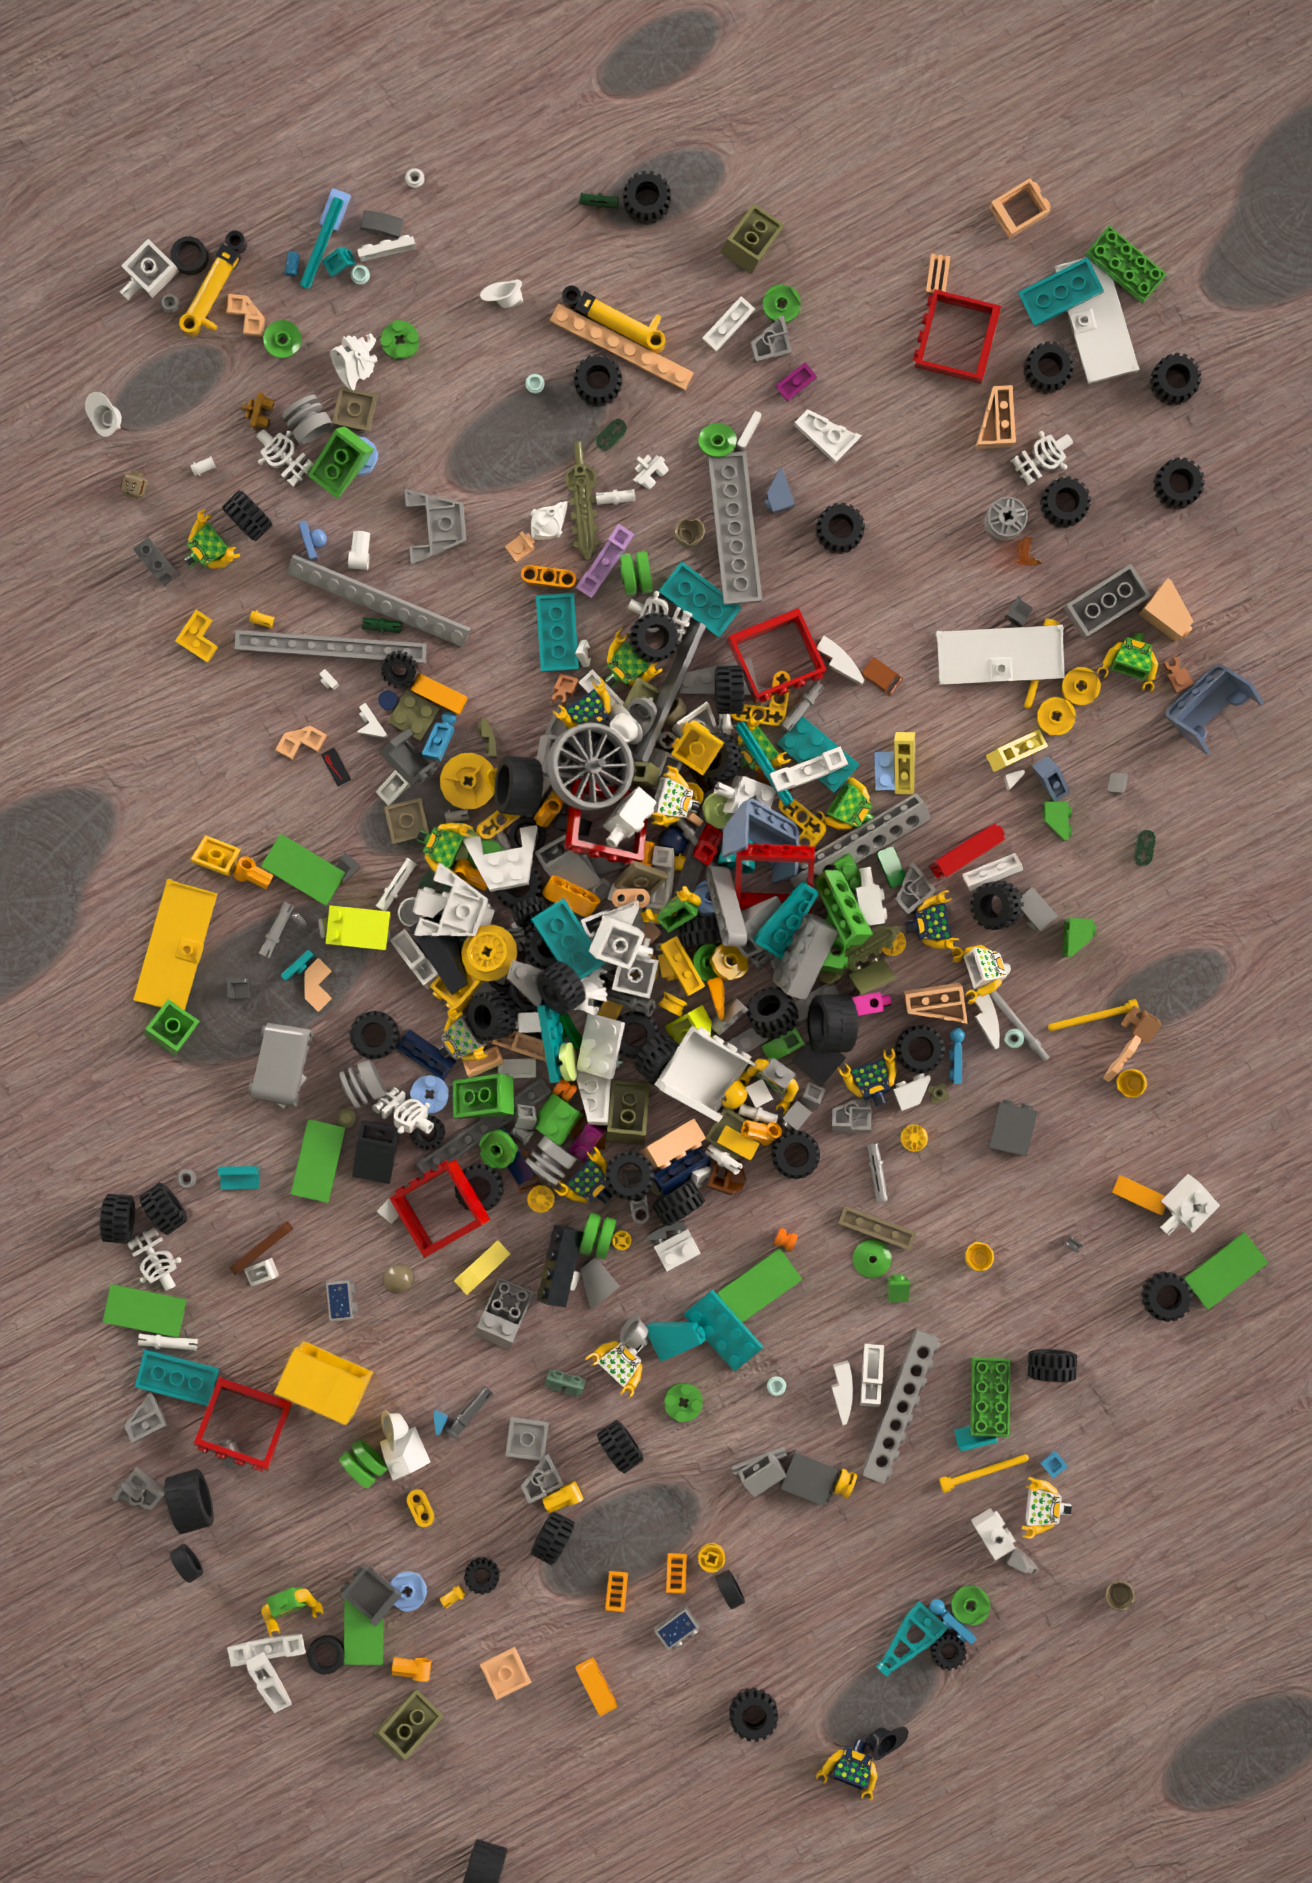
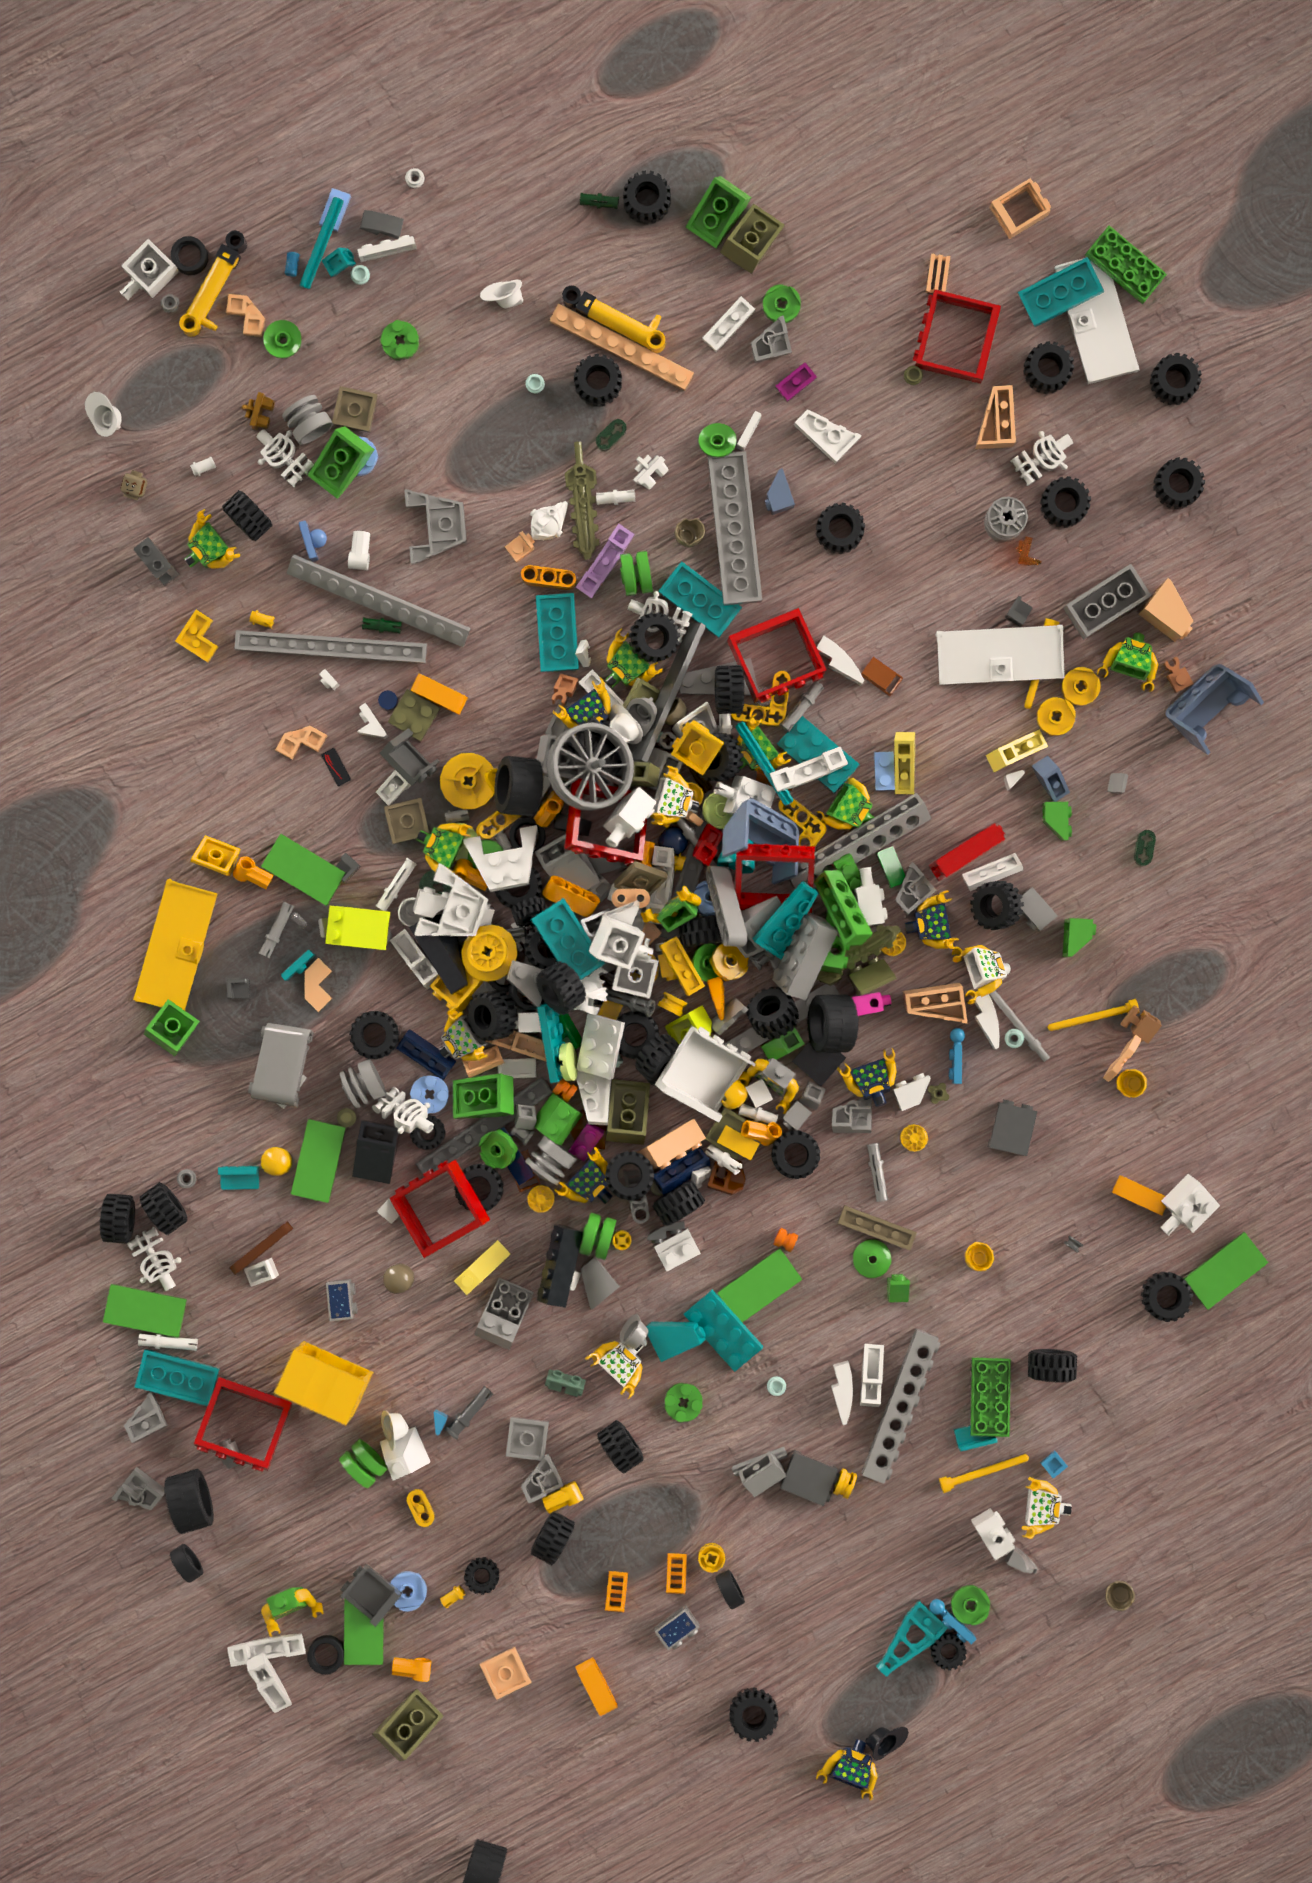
white helmet [330,334,377,390] -> none
black tyre [381,651,417,688] -> none
dark azure plate [422,711,456,762] -> none
olive slope [478,718,497,758] -> none
black tyre [895,1025,945,1073] -> none
none -> yellow hair [261,1147,292,1176]
none -> bright green slope [686,176,752,248]
none -> olive plate [904,366,923,385]

